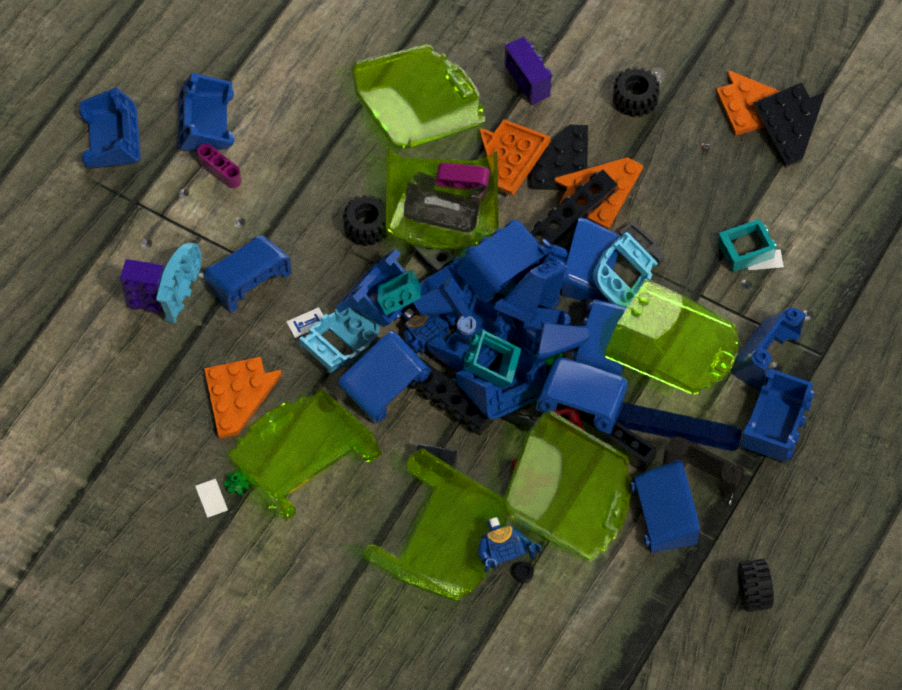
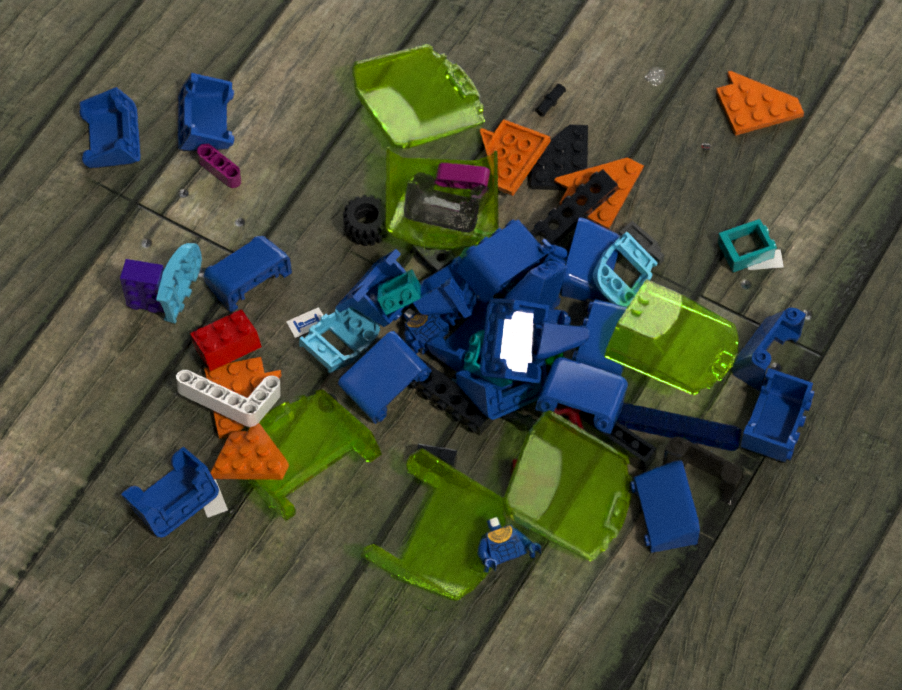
green plant [224,470,249,496] -> none
light blue tile [457,316,476,335] -> none
dark purple brick [505,36,552,105] -> none
black tile [514,562,534,583] -> none
black tyre [613,67,660,117] -> none
black tyre [737,558,774,612] -> none
black wing [752,82,825,168] -> none
none -> blue windscreen [121,447,219,538]
none -> white beam [176,370,281,427]
none -> red brick [190,309,262,372]
none -> orange wing [210,423,289,480]
none -> blue windscreen [480,299,549,383]
none -> black pin [535,83,566,117]

